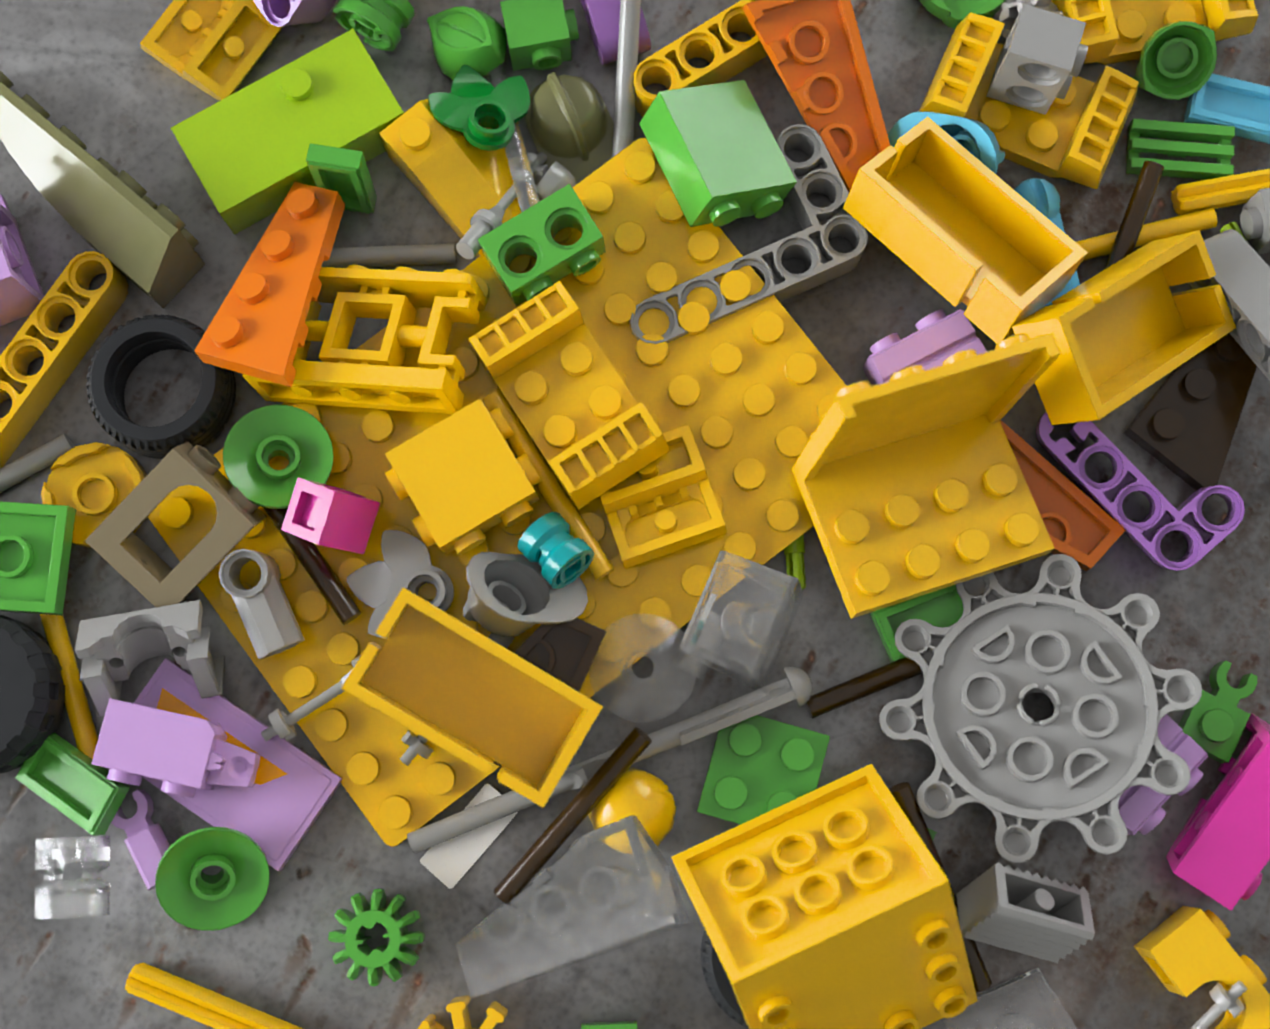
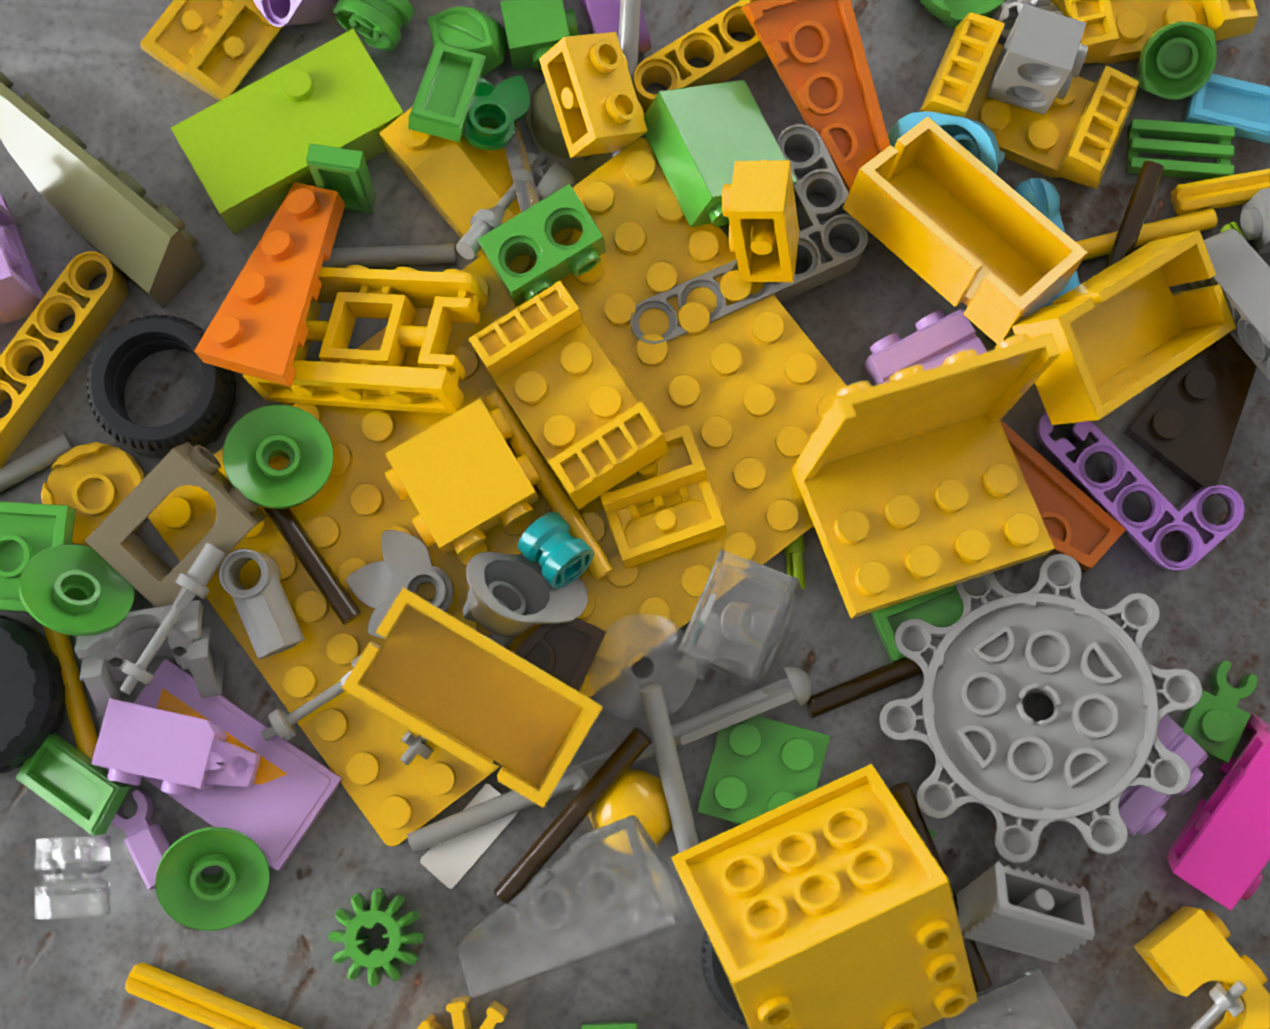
dark pink brick [281,477,380,554] -> none
none -> bright green dish [19,544,135,636]
none -> light grey piece [119,543,226,695]
none -> bright green tile [408,43,486,142]
none -> yellow brick [539,32,648,158]
none -> light grey bar [639,684,699,853]
none -> yellow brick [722,160,800,282]

